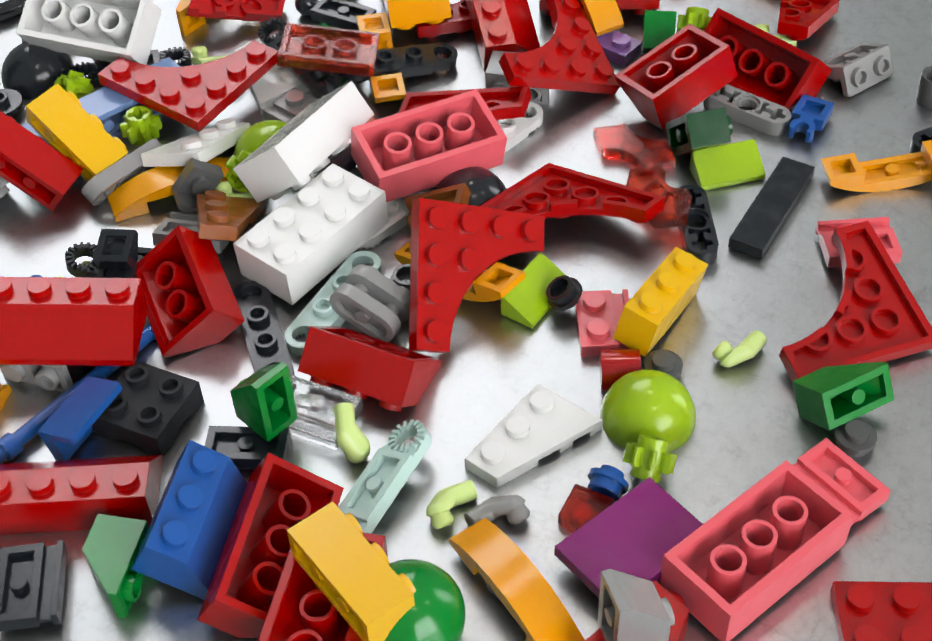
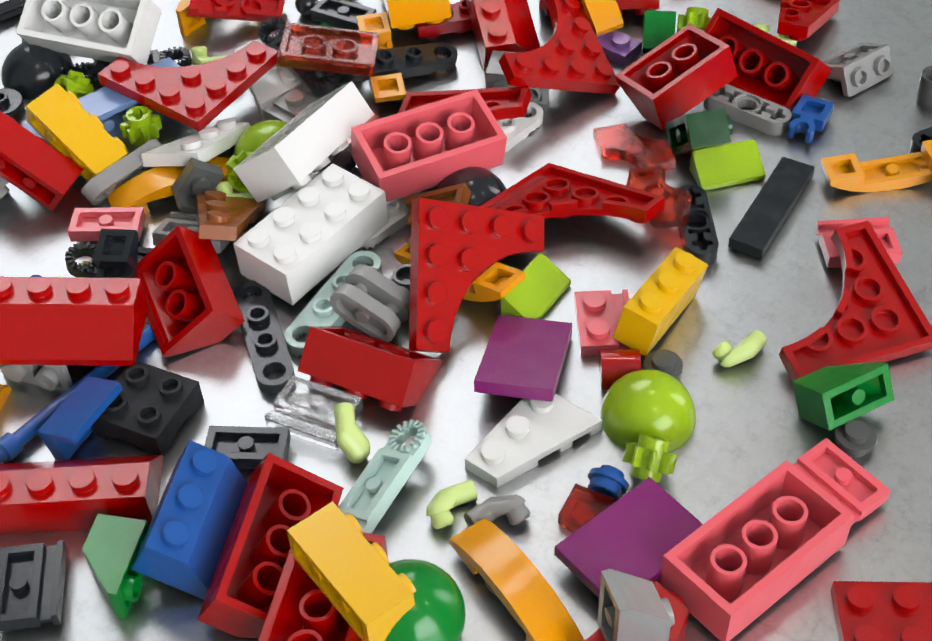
green slope [230,361,298,442] -> none
black plate [546,275,583,311] -> none
none -> coral plate [67,207,146,242]
none -> magenta tile [474,315,572,402]

